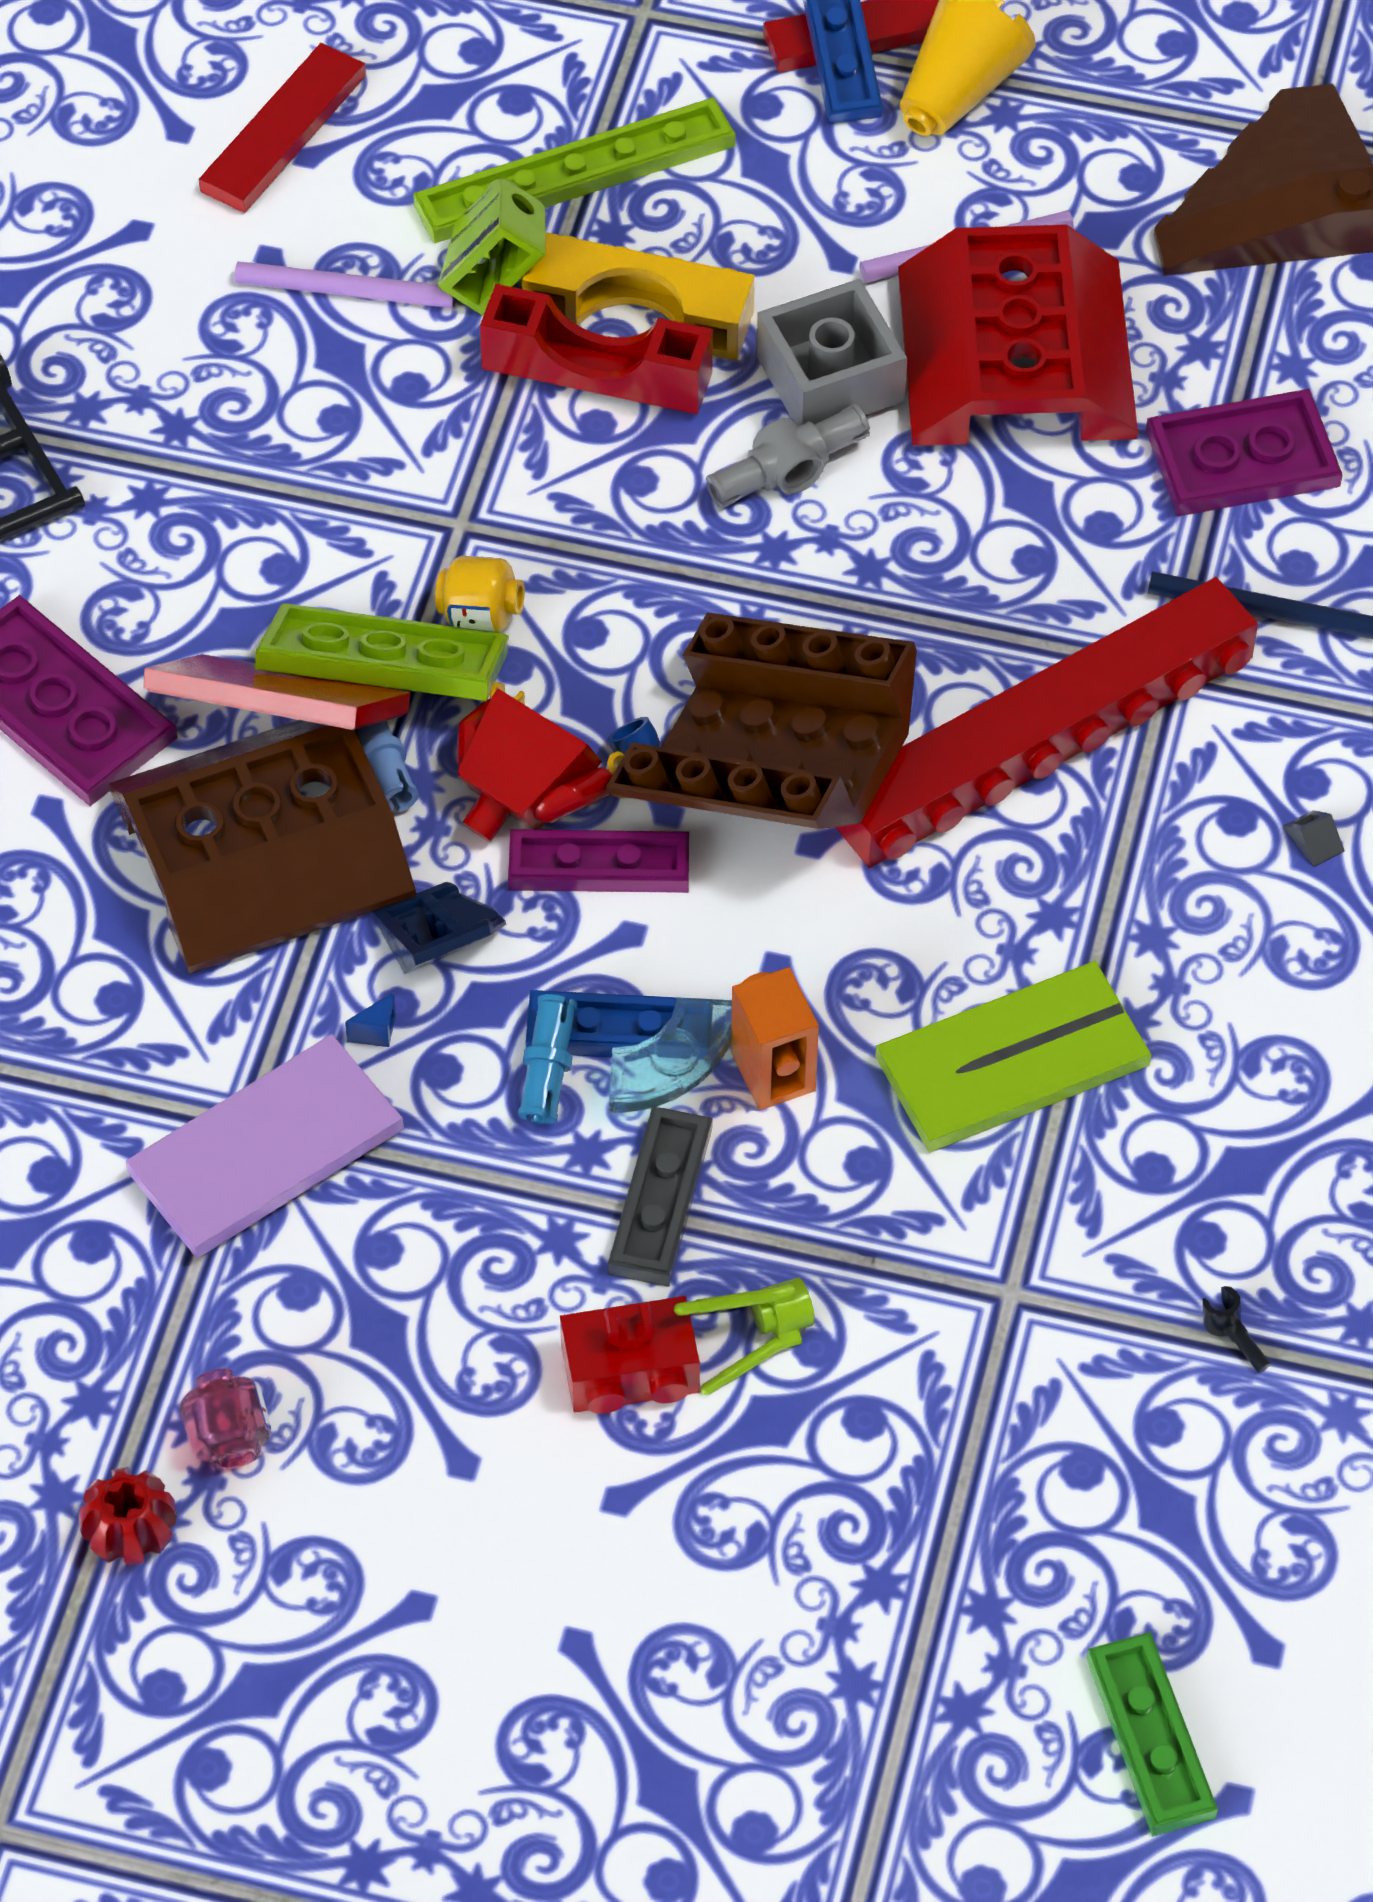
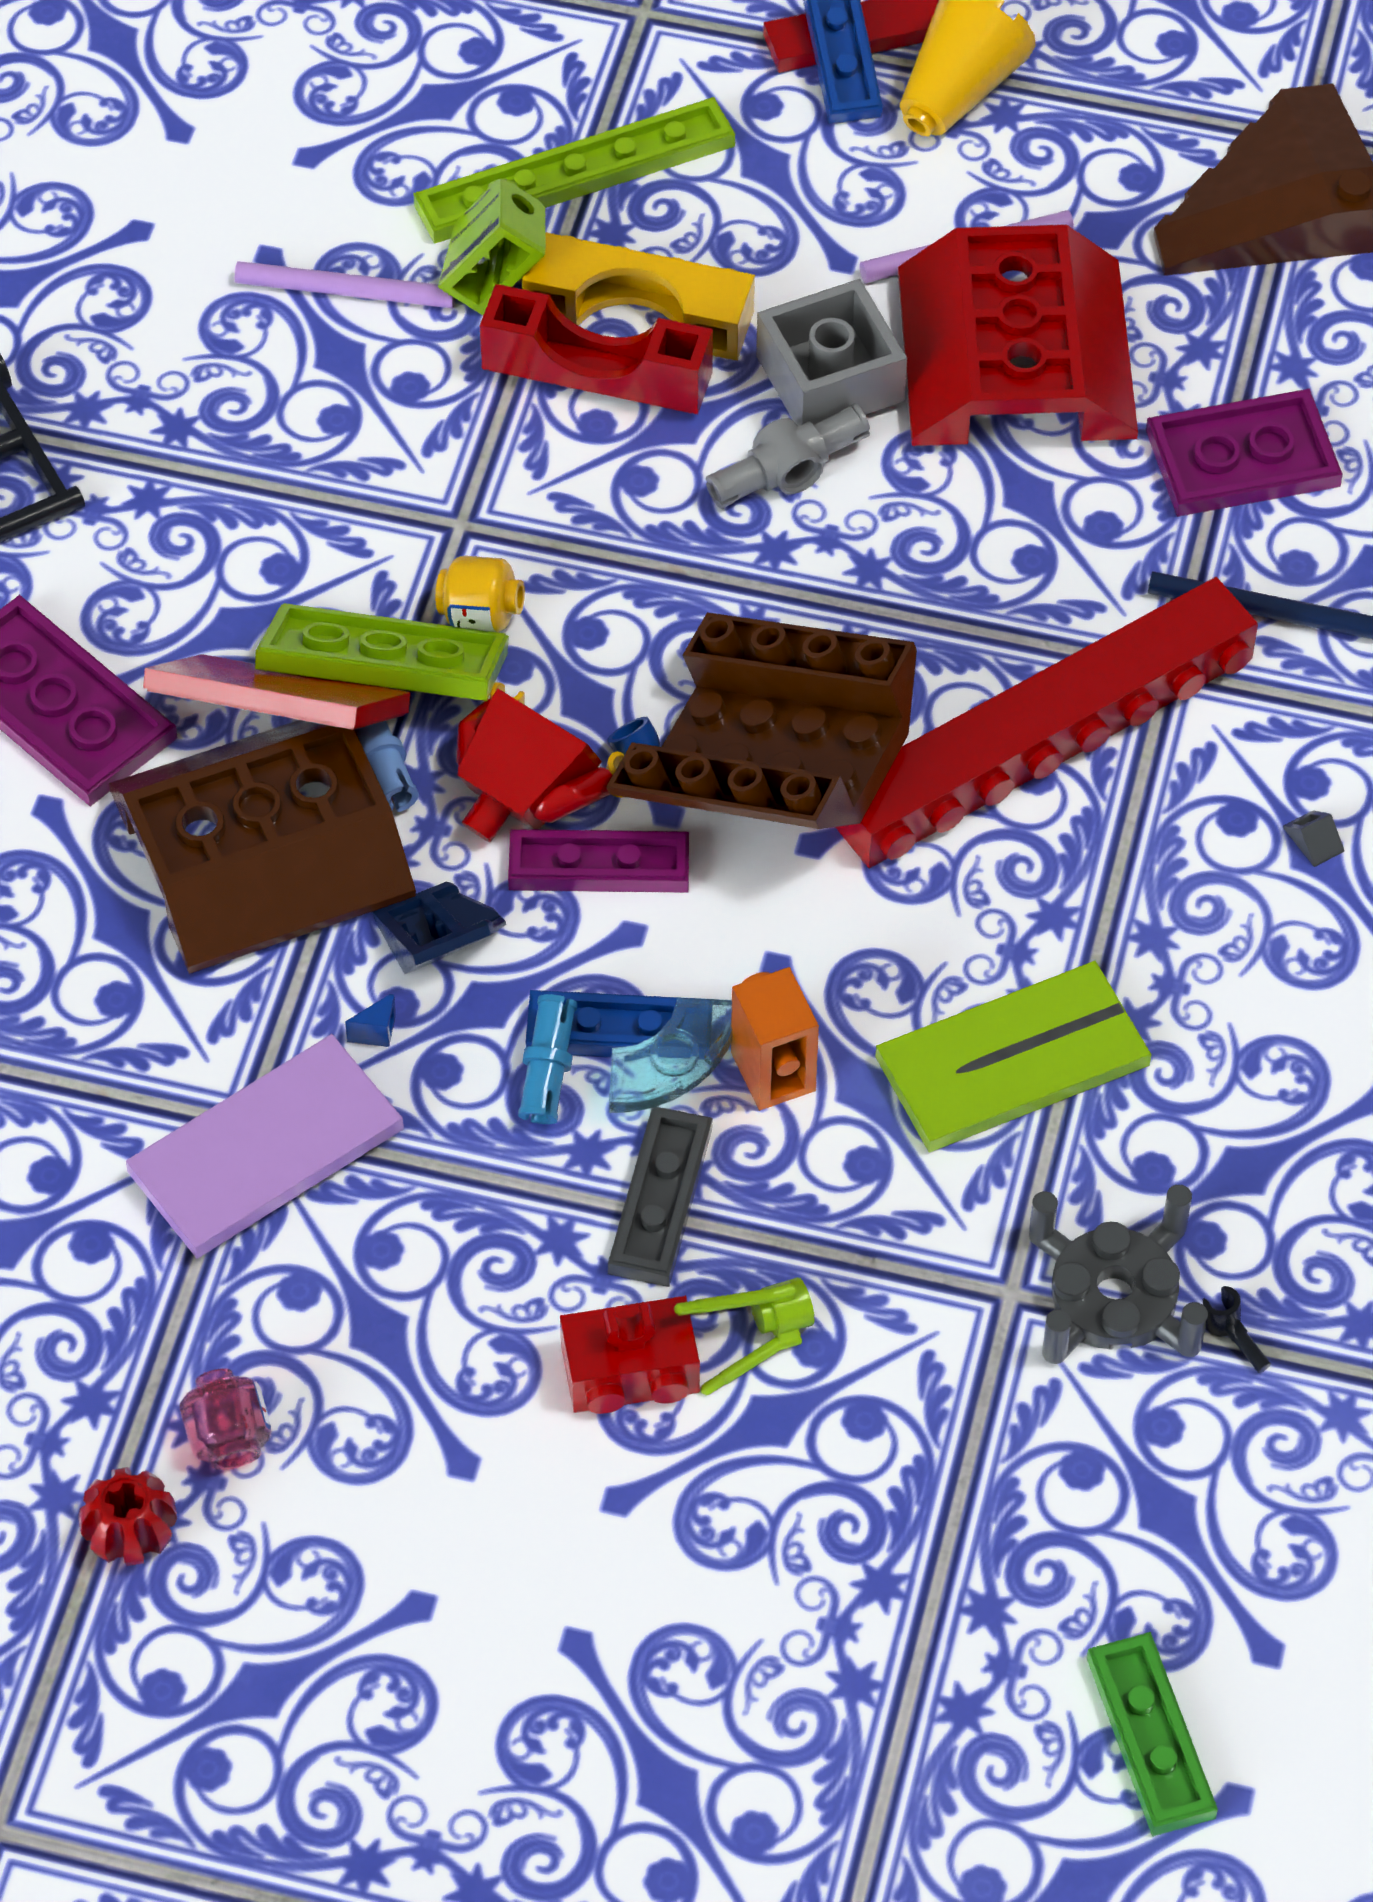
red tile [198,42,366,213] -> none
none -> dark grey plate [1029,1184,1208,1364]

